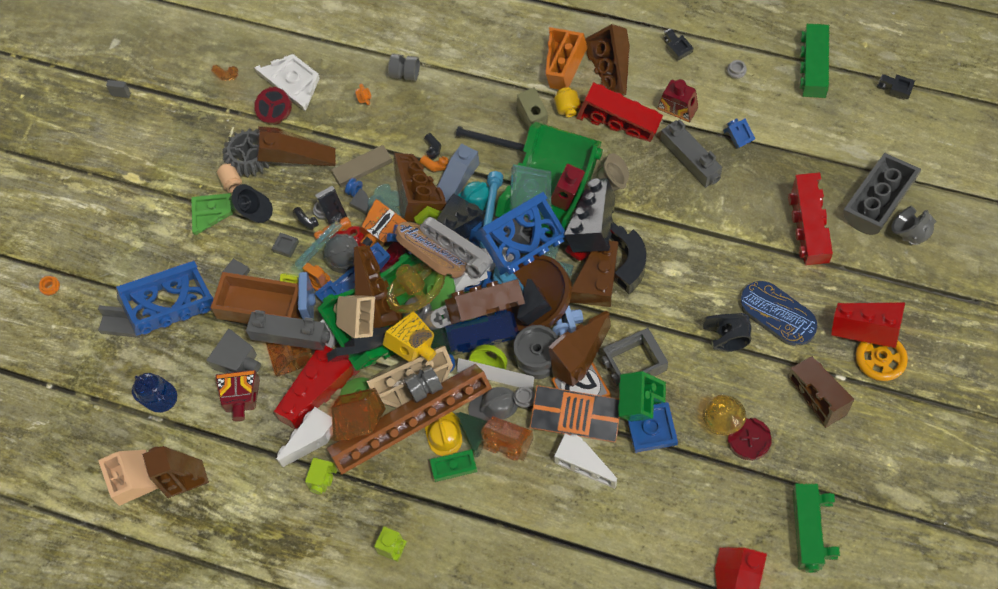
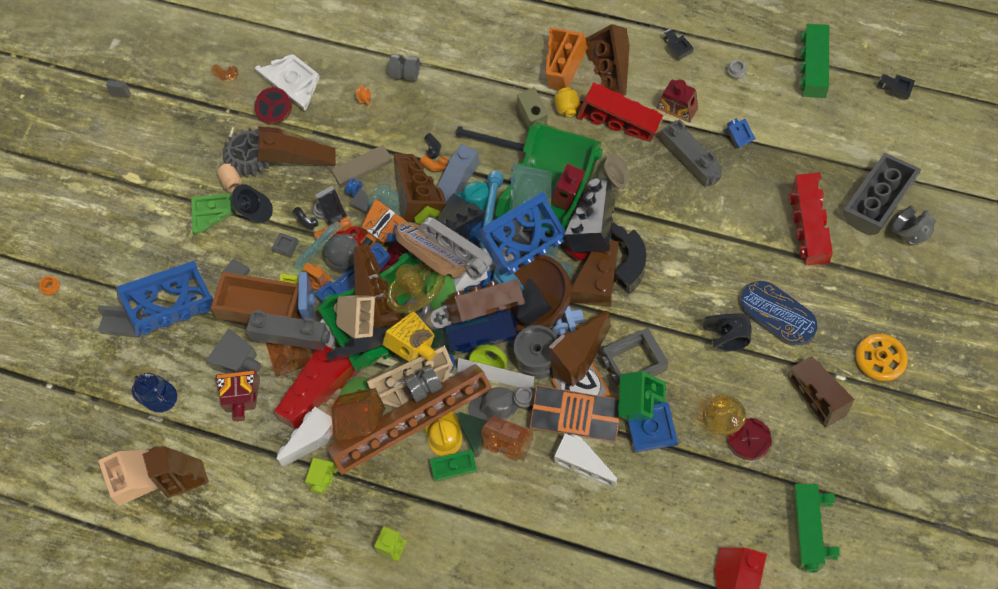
red wedge [831,302,906,348] -> none

